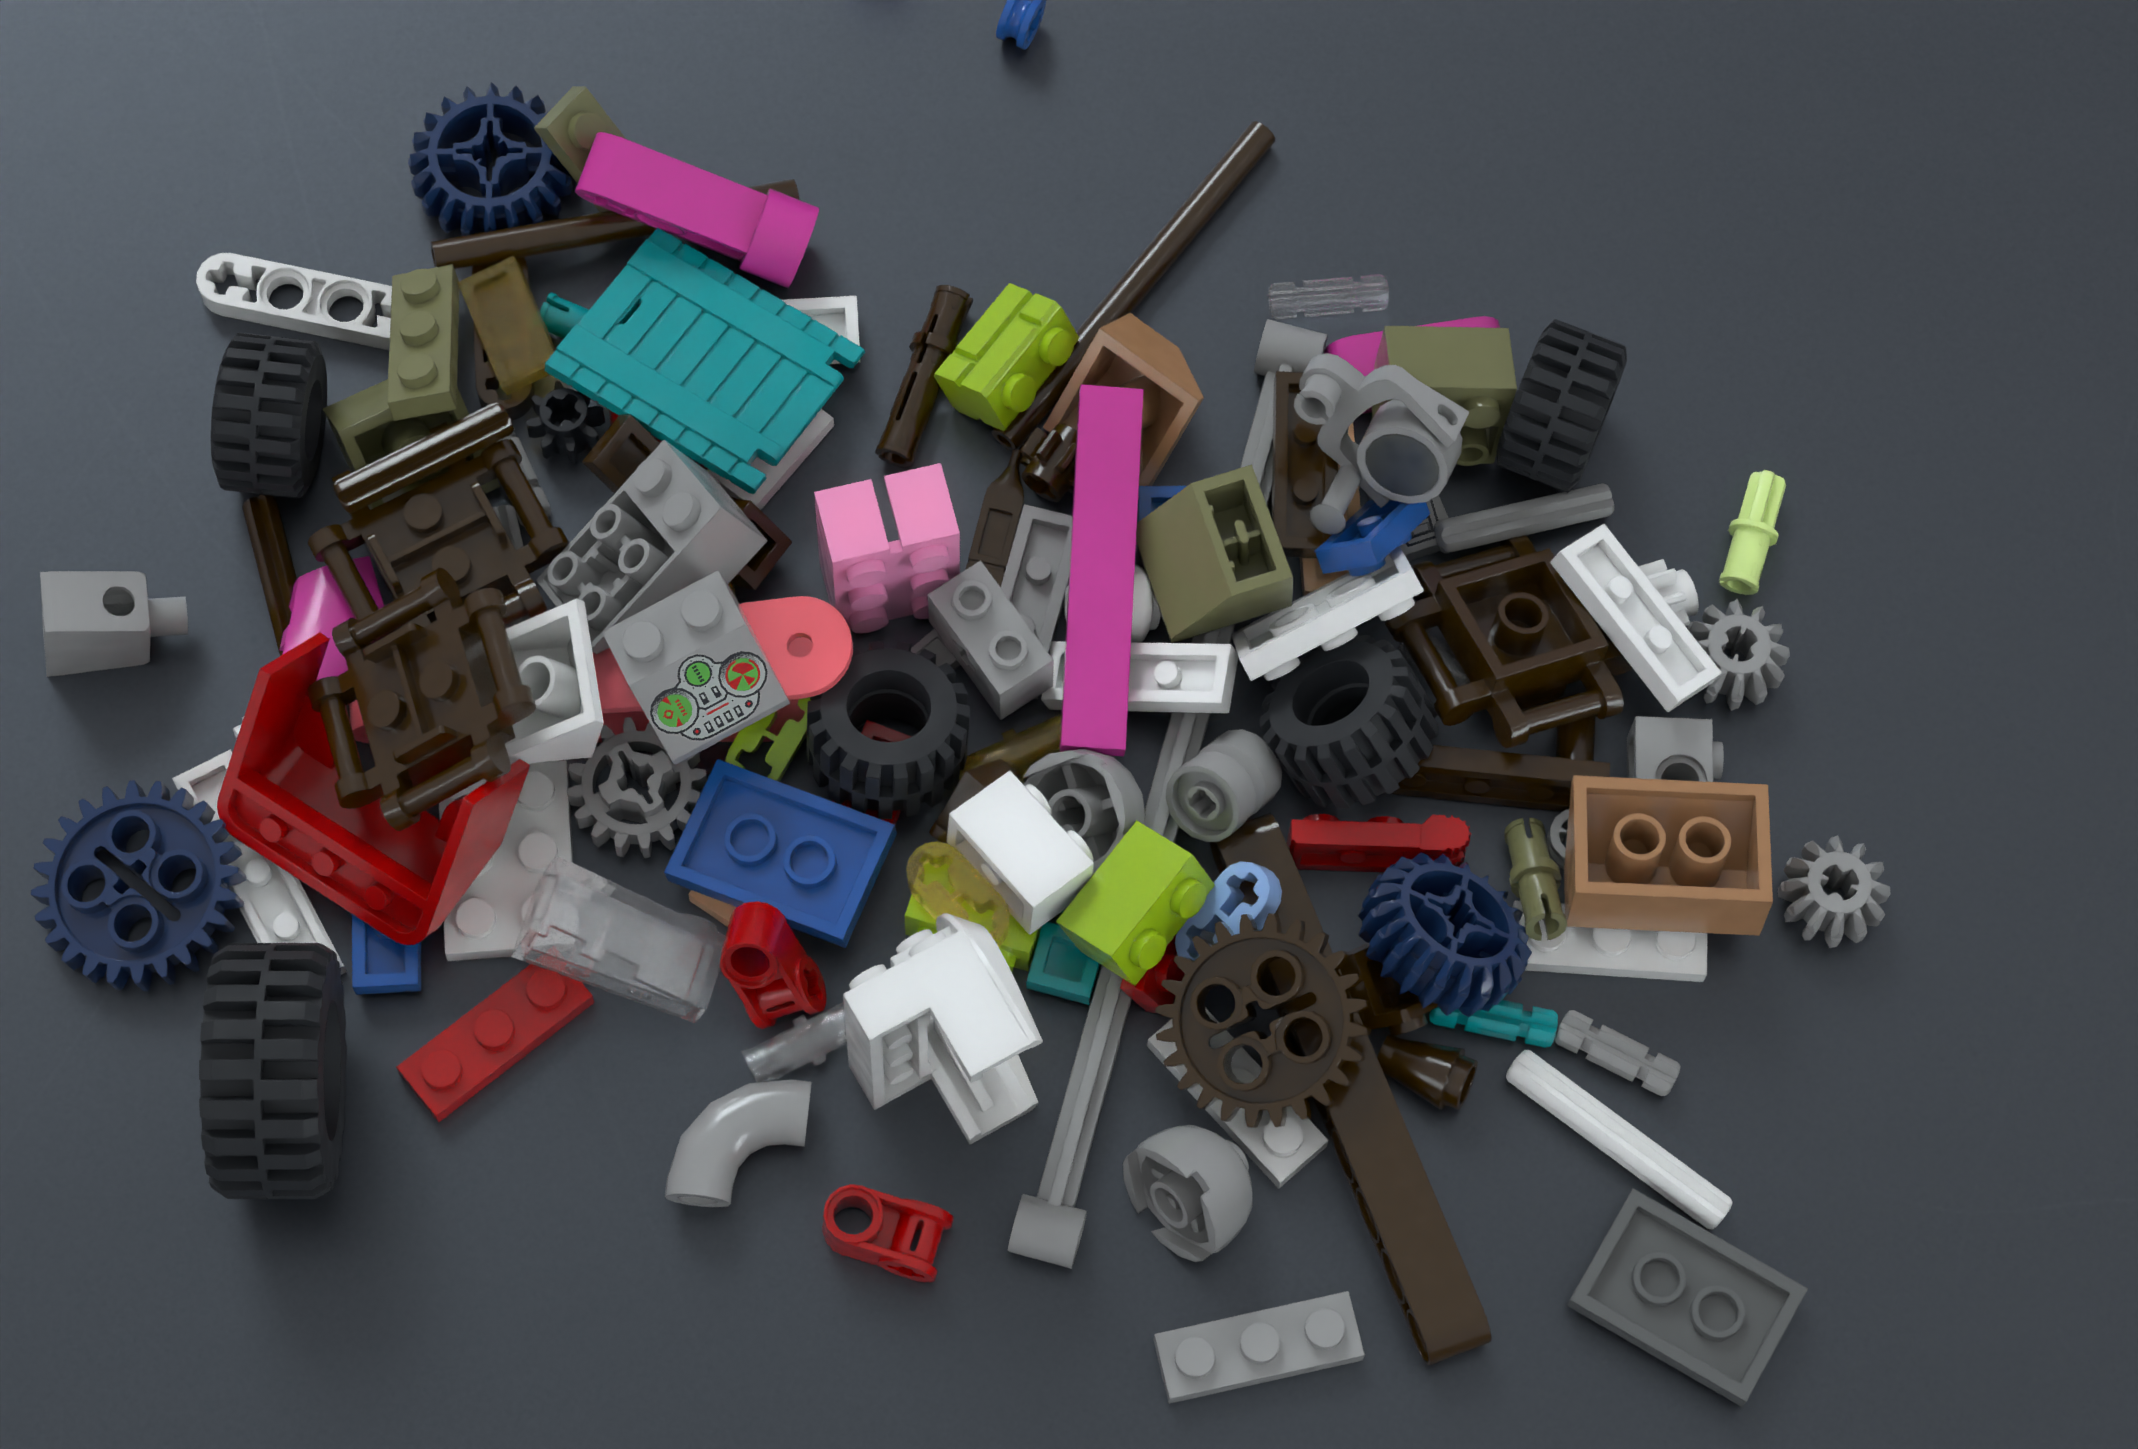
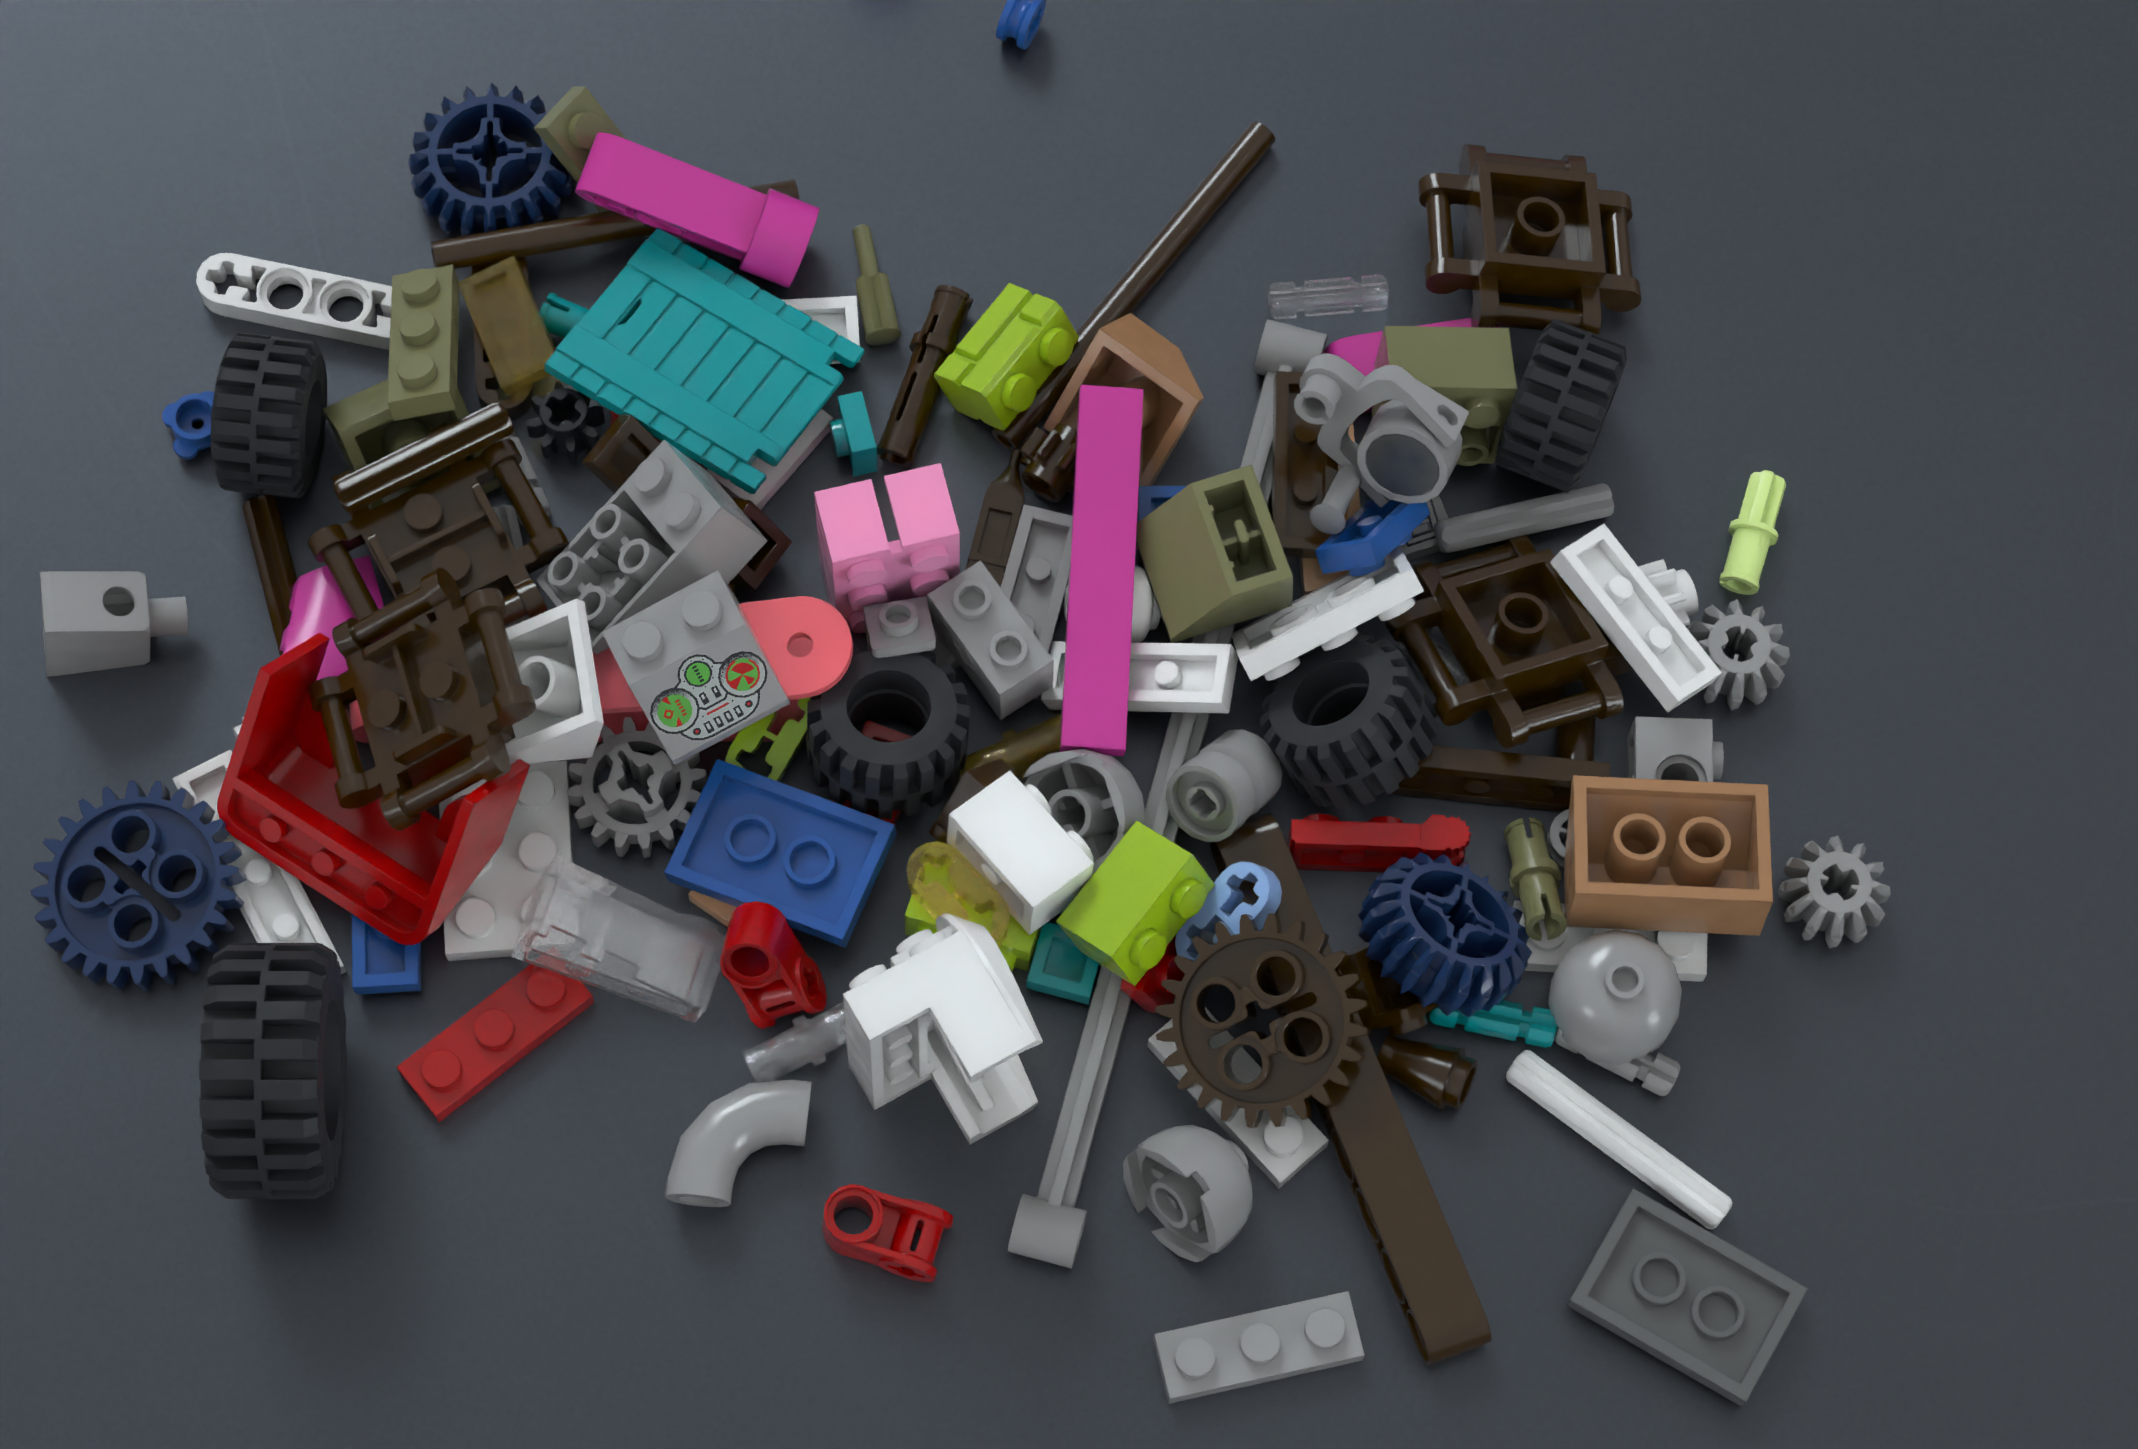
none -> blue plate [162,391,214,459]
none -> teal plate [829,391,877,477]
none -> olive axle [852,224,901,346]
none -> light grey bracket [863,596,936,658]
none -> dark brown brick [1418,144,1642,335]
none -> light grey cylinder [1548,930,1682,1065]

